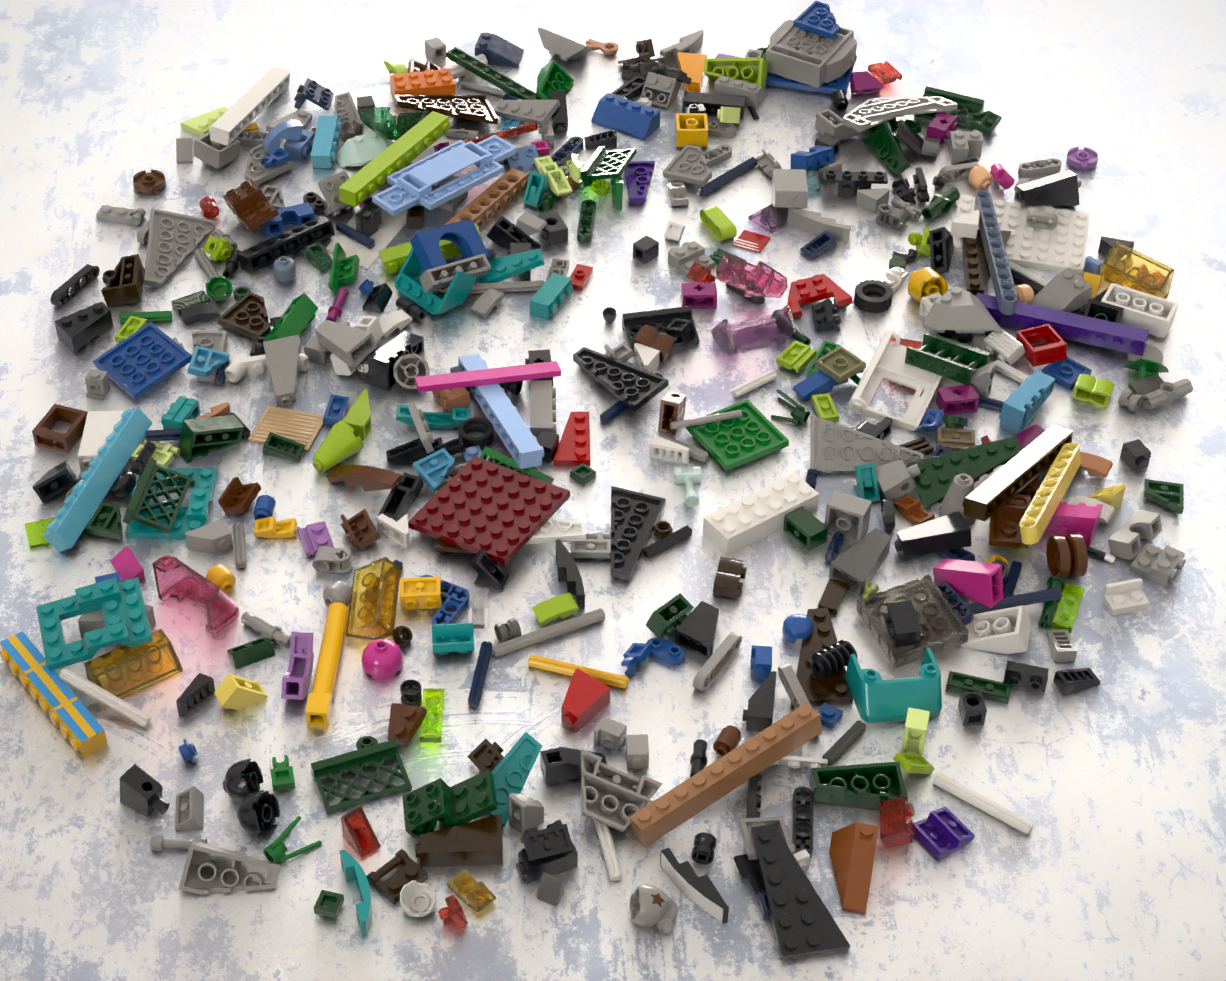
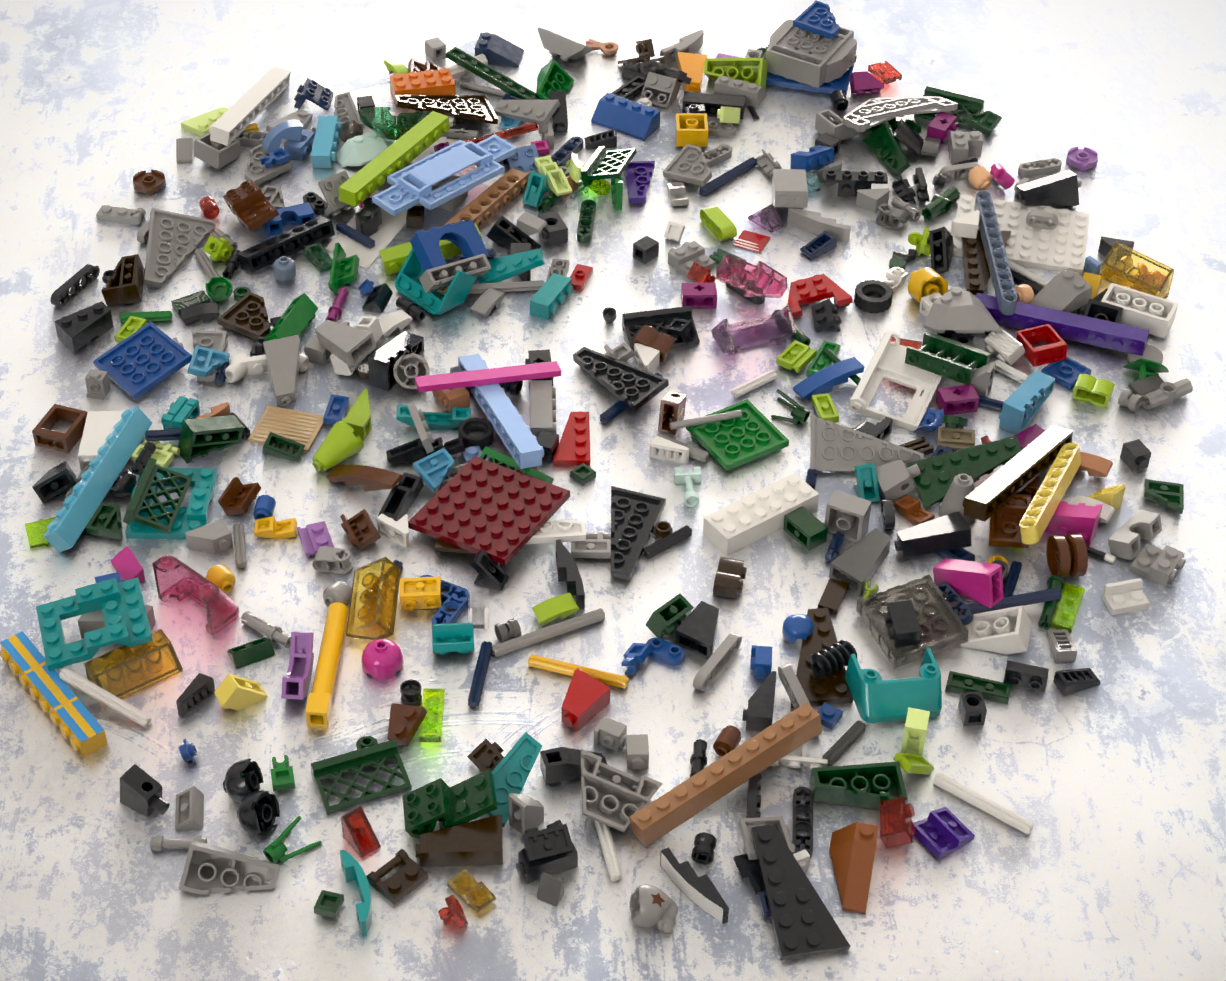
dark brown plate [392,626,412,646] -> none
white hair [400,880,436,918] -> none
olive tile [815,346,866,384] -> none

